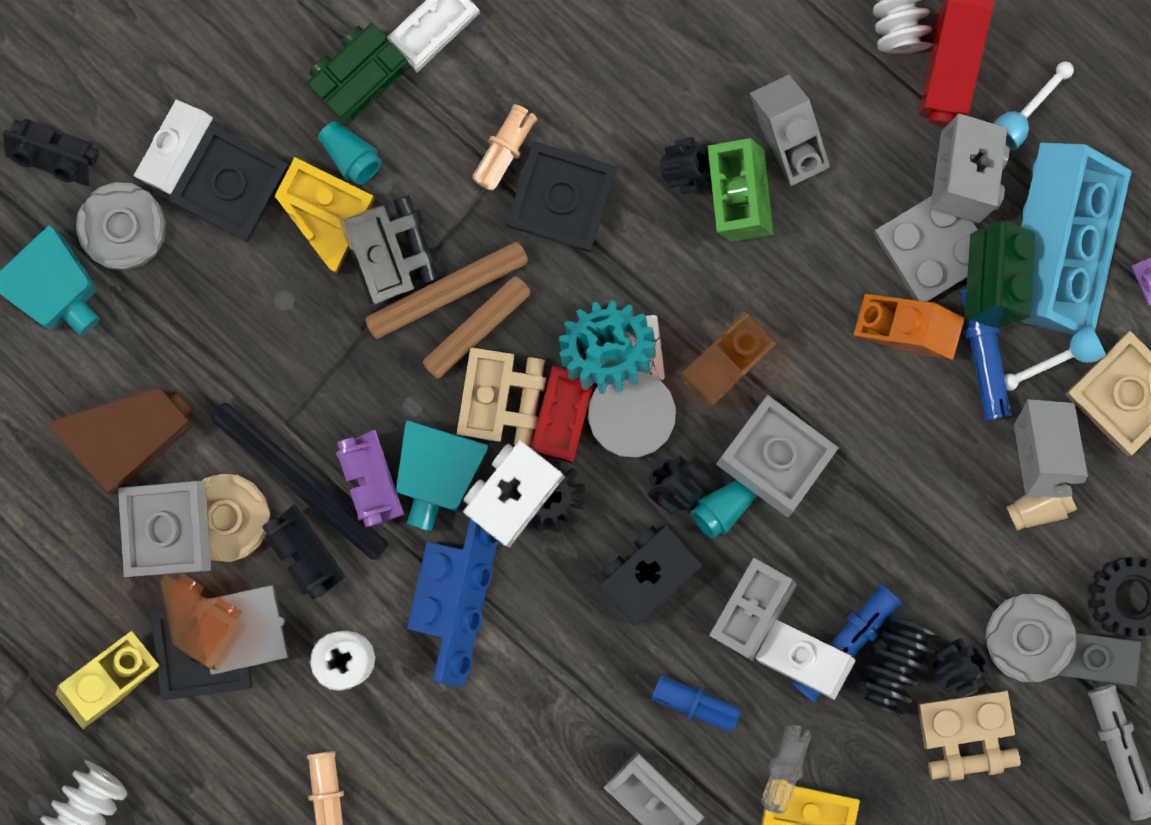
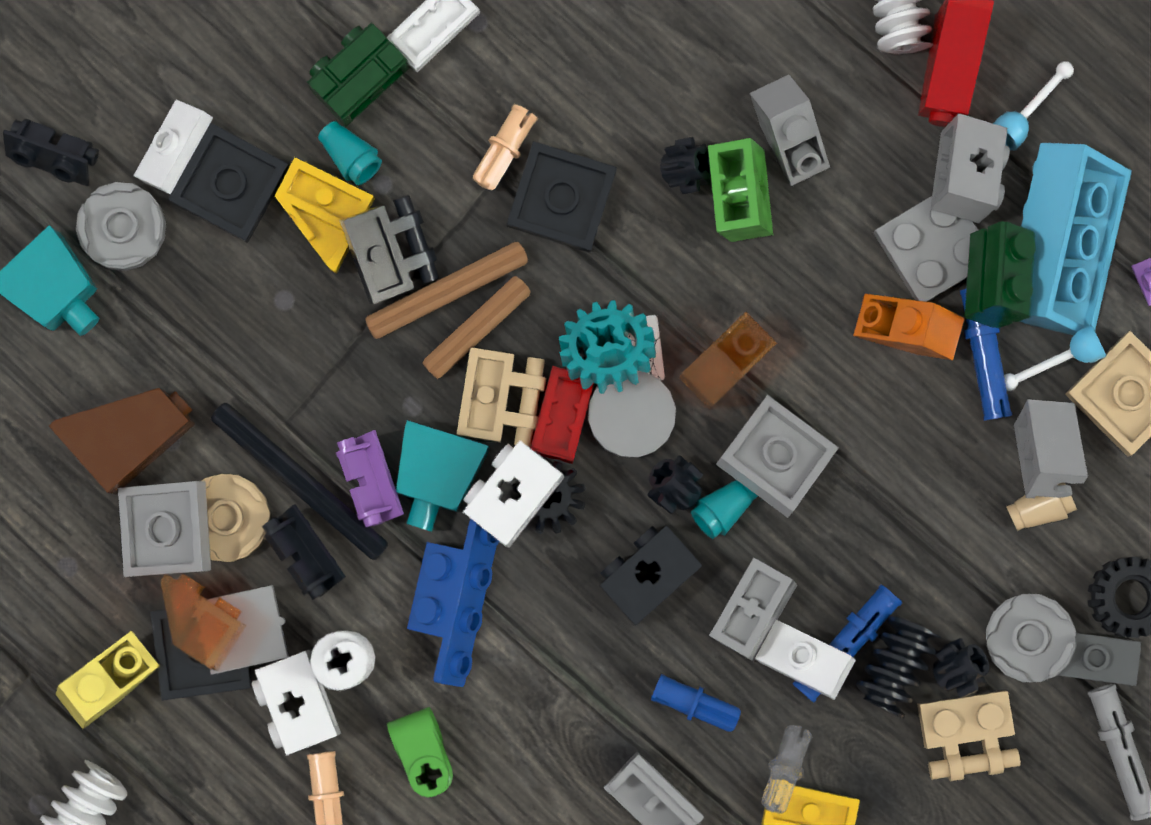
none -> white brick [252,650,341,755]
none -> bright green piece [387,707,453,797]

